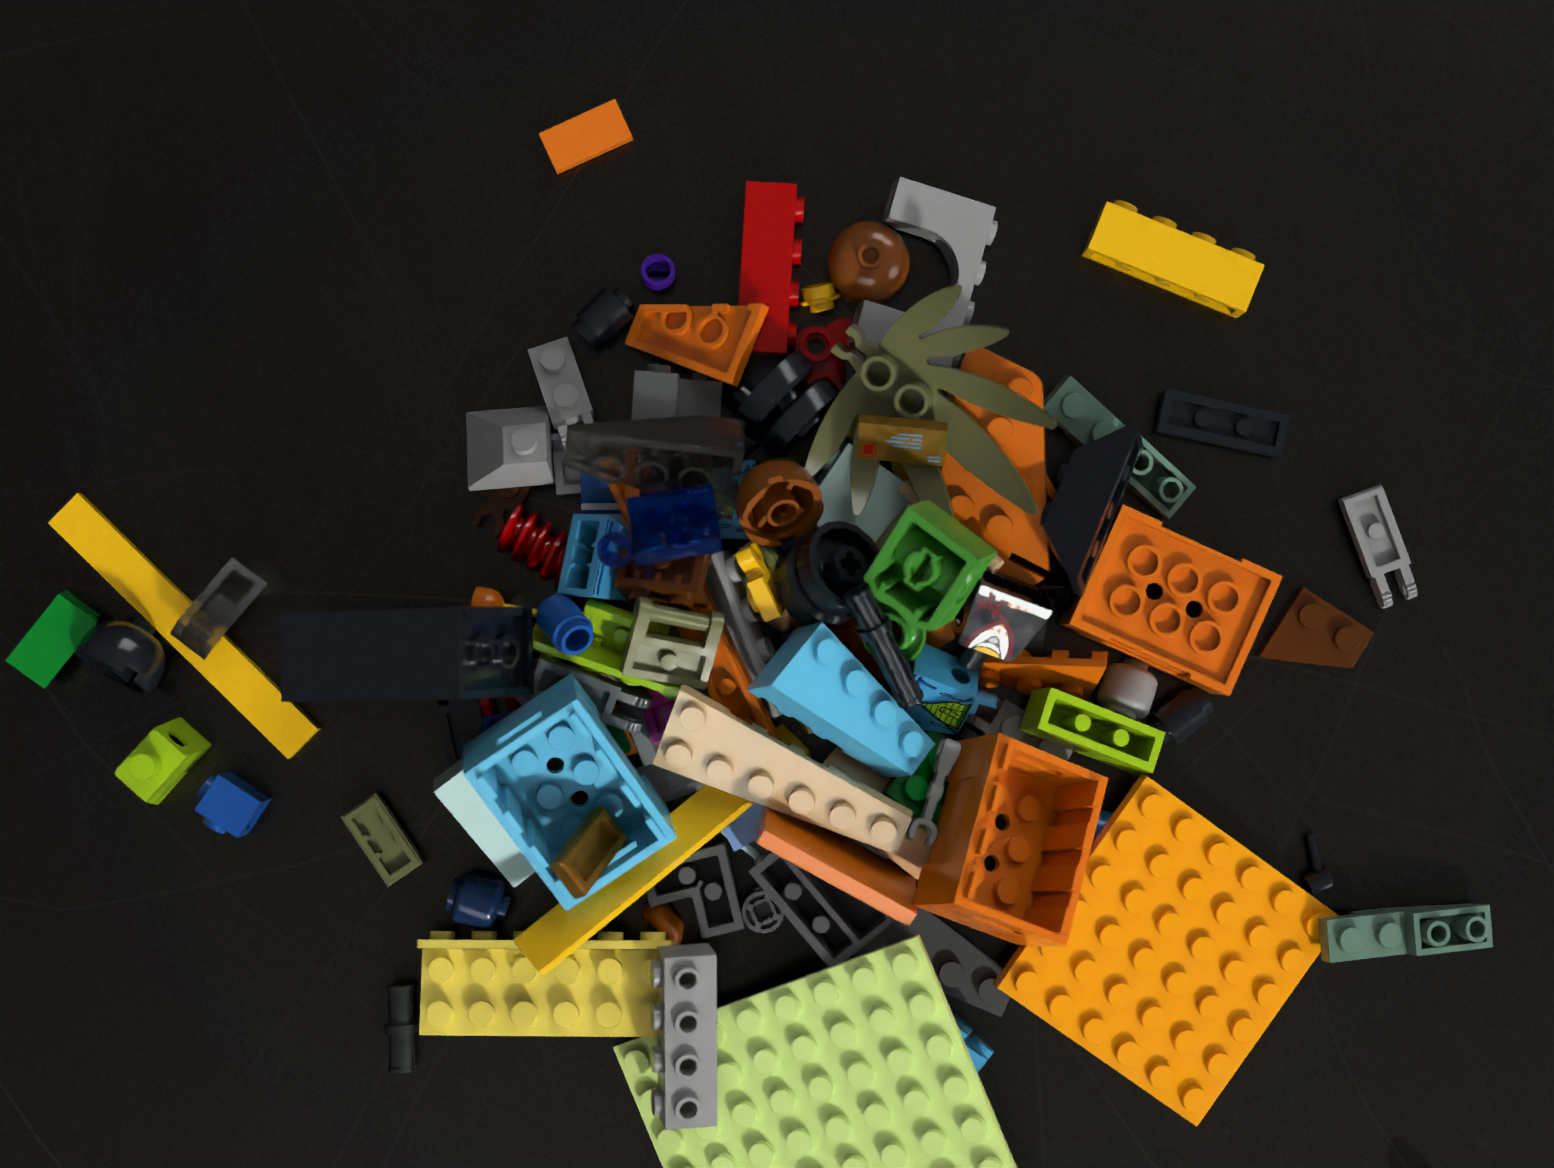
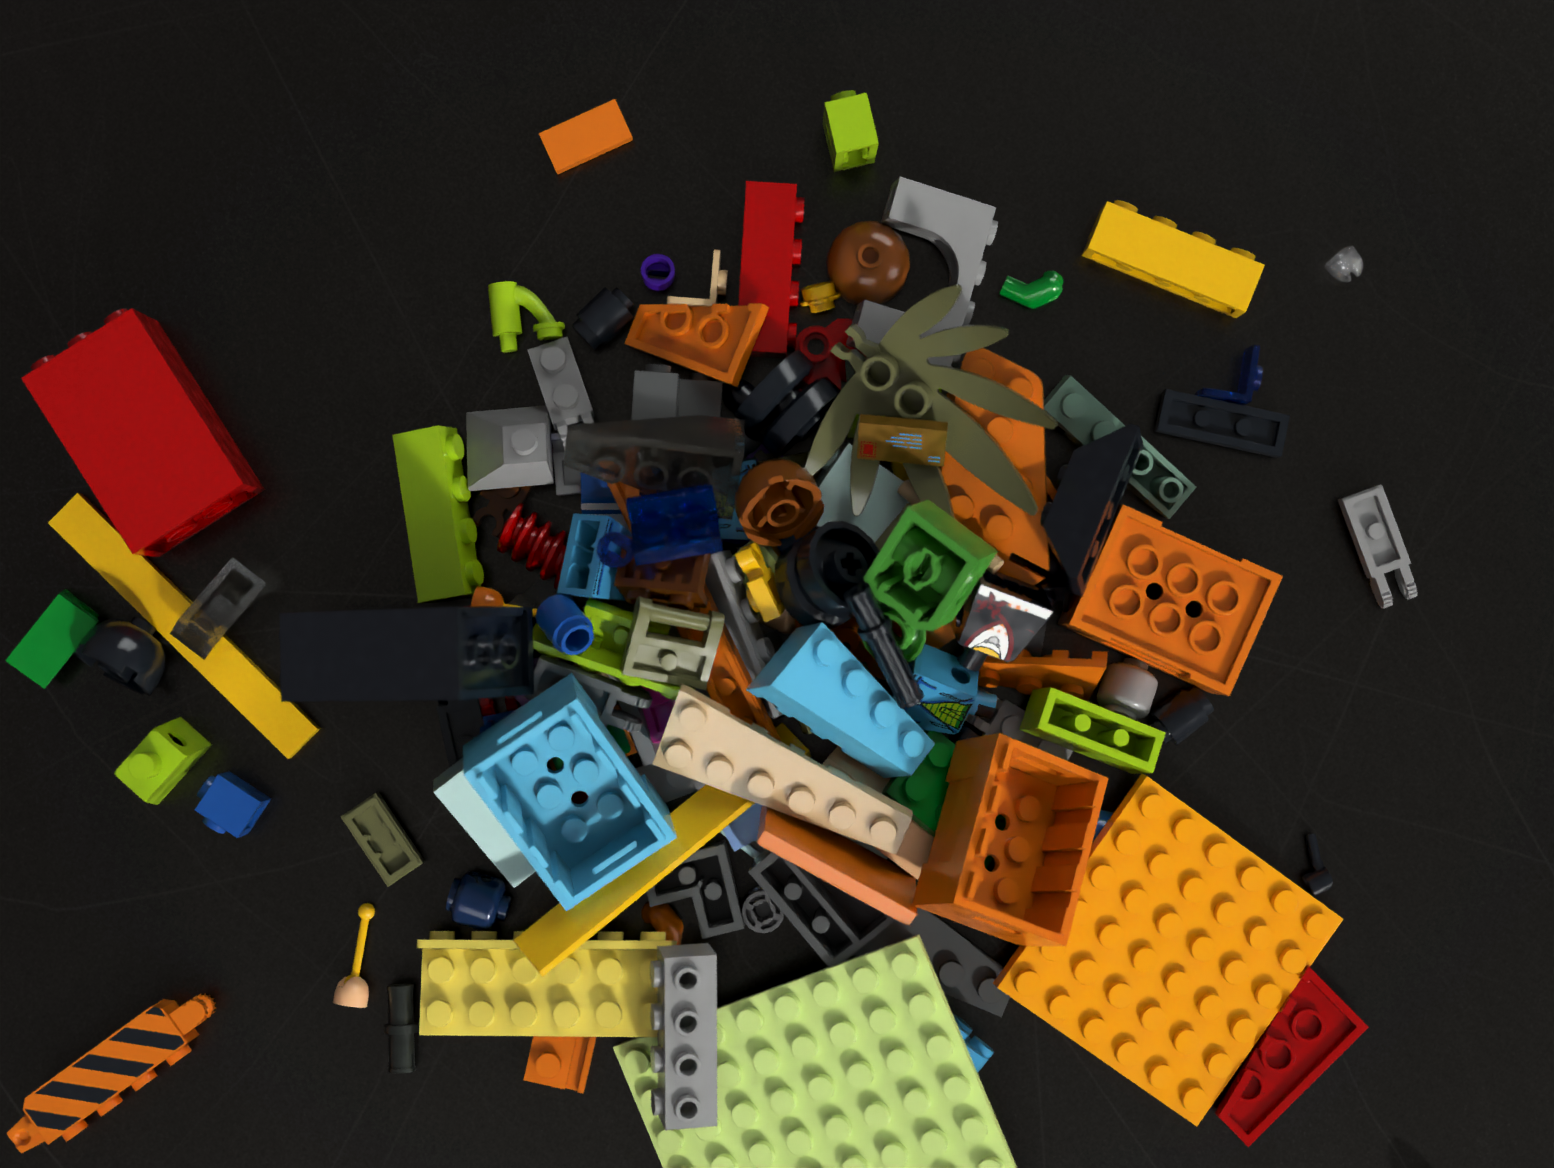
pearl gold tile [549,806,627,899] -> none
light grey piece [905,738,961,846] -> none
reddish brown wing [1256,587,1374,668] -> none
sand green slope [1318,904,1493,963] -> none
none -> orange hinge [7,993,216,1154]
none -> red container [21,308,265,557]
none -> hinge [333,903,375,1008]
none -> lime brick [392,425,484,603]
none -> lime plant [488,281,565,352]
none -> orange plate [524,1036,597,1094]
none -> tan bracket [667,249,728,306]
none -> lime brick [823,90,879,172]
none -> green arm [999,271,1064,309]
none -> clear blue bracket [1196,345,1263,405]
none -> red wing [1215,965,1369,1147]
none -> clear hinge [1324,245,1363,283]

